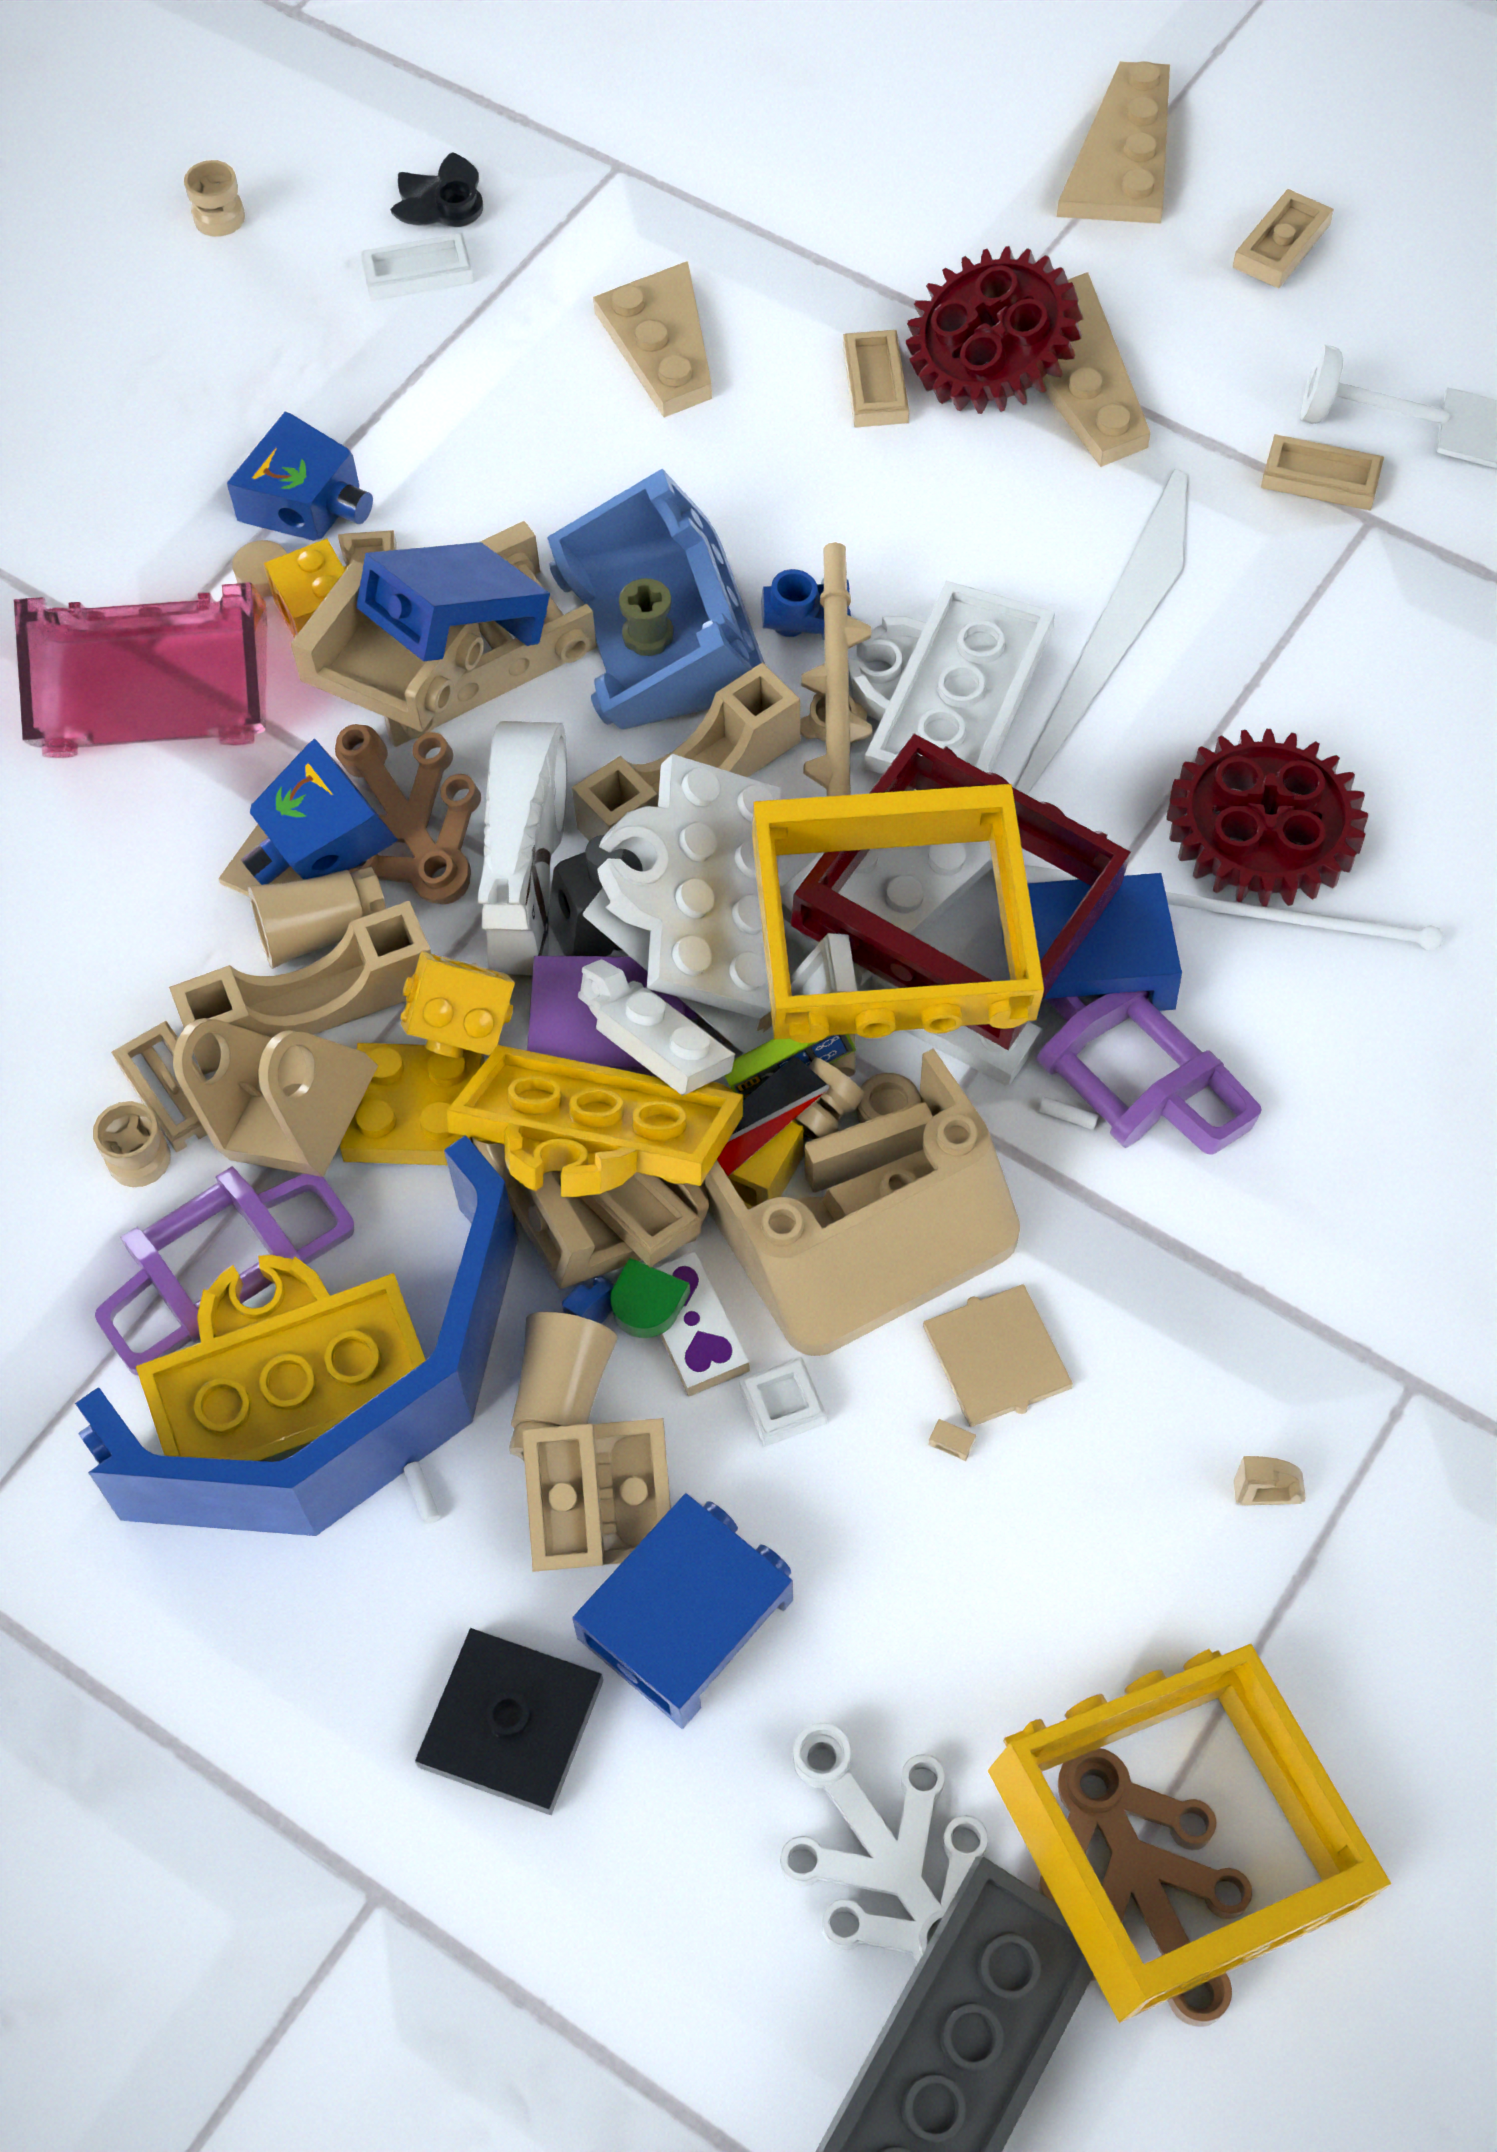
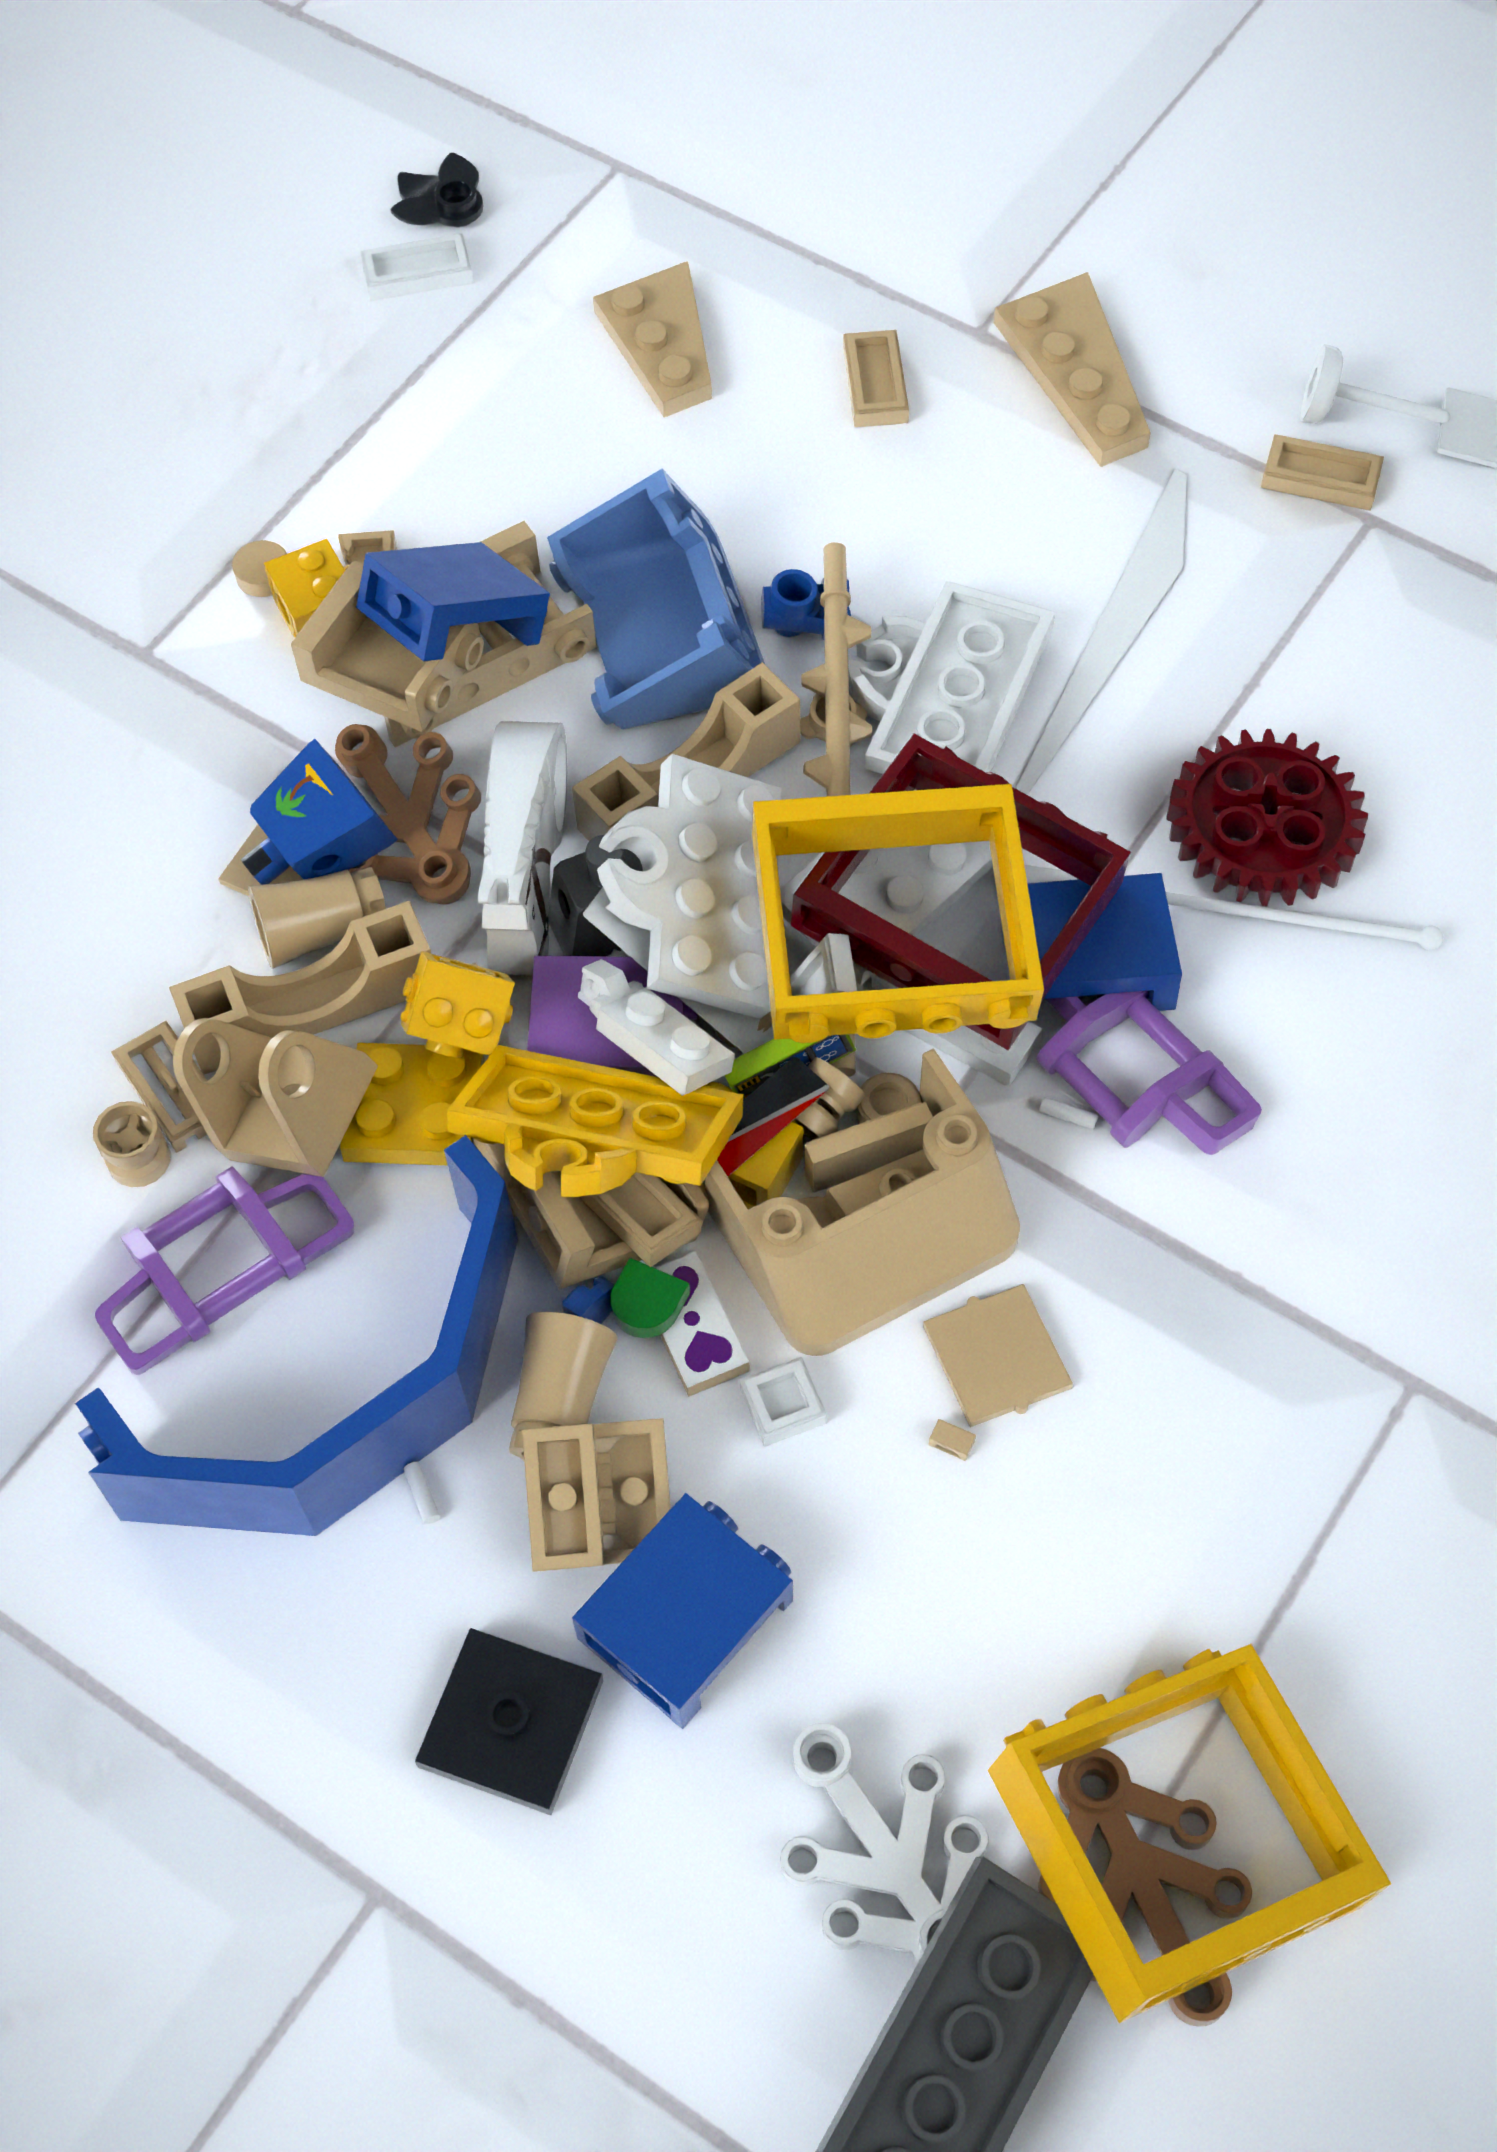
clear pink windscreen [13,582,268,758] -> none
yellow plate [136,1255,426,1462] -> none
tan wheel [184,160,245,237] -> none
blue torso [227,411,373,541] -> none
olive bush [619,578,674,656] -> none
dark red gear [906,246,1083,414] -> none
tan wing [1057,61,1170,224] -> none
tan plate [1233,188,1334,288] -> none
tan tile [1234,1456,1306,1506] -> none

